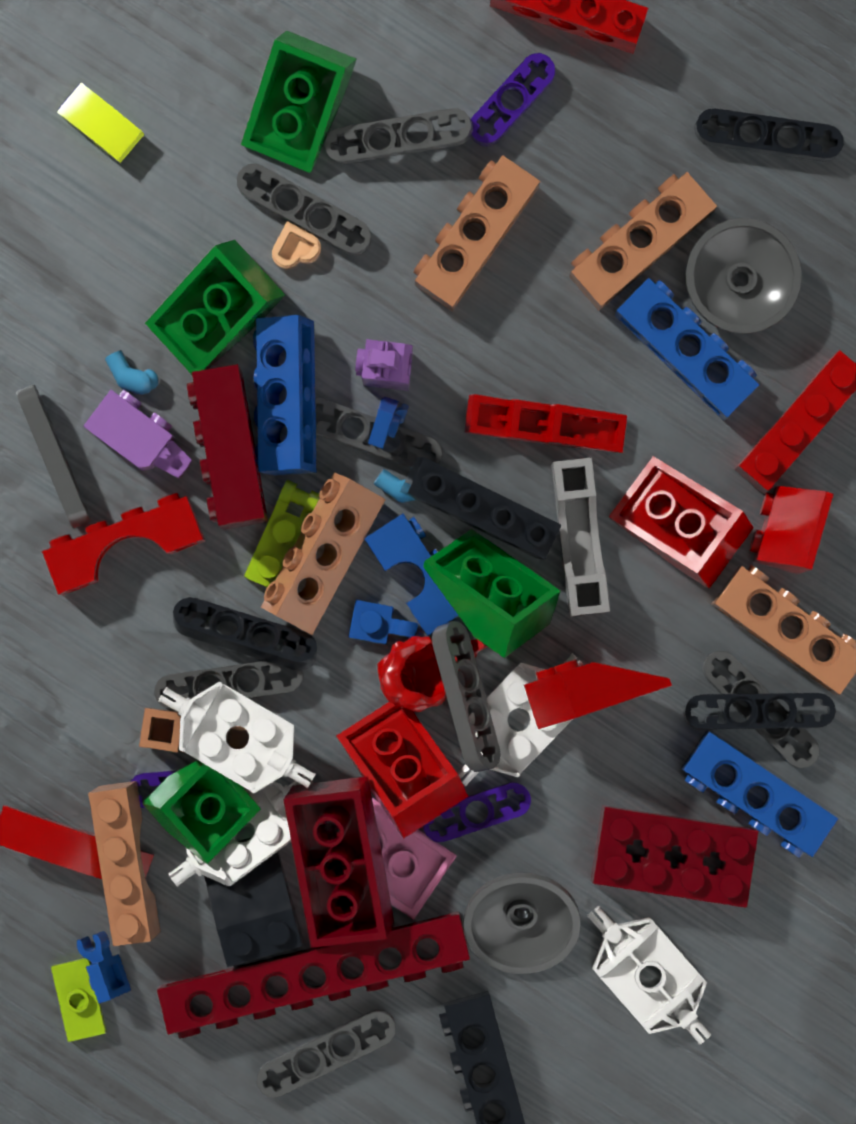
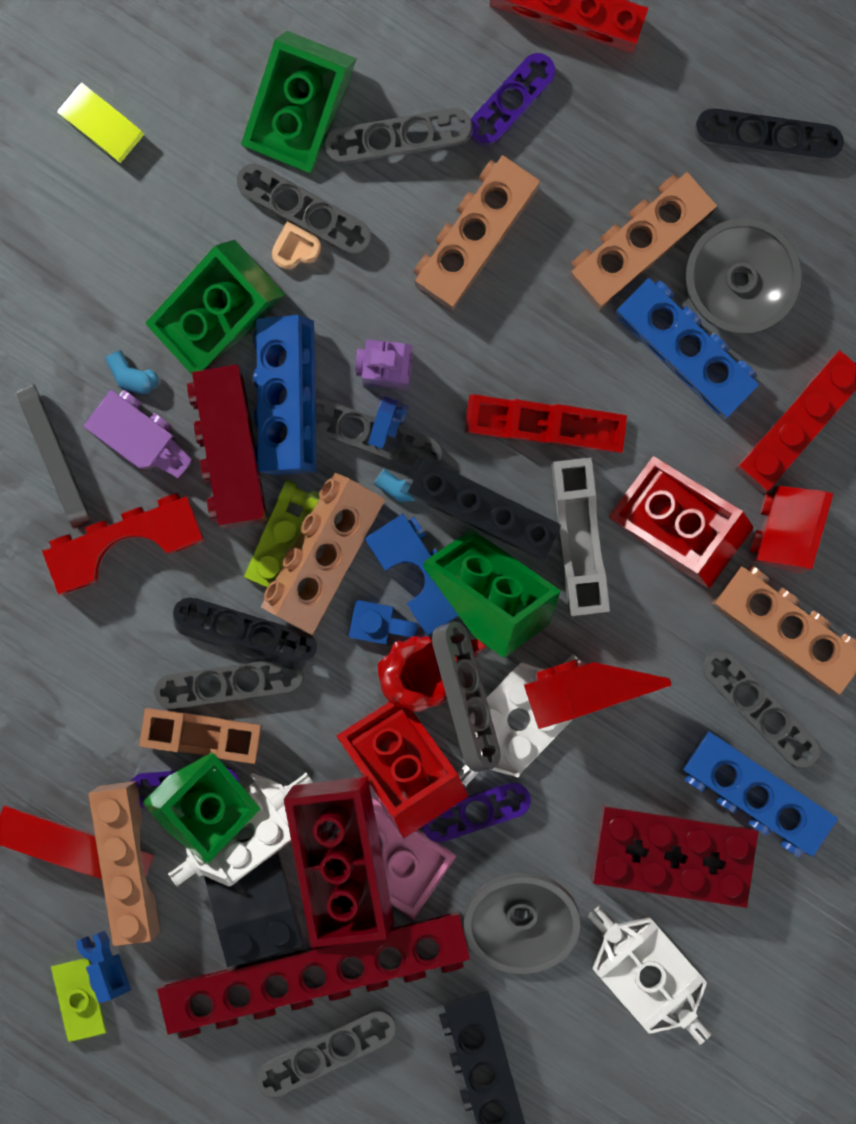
white plate [158,682,316,793] -> none
black beam [683,693,836,729] -> none

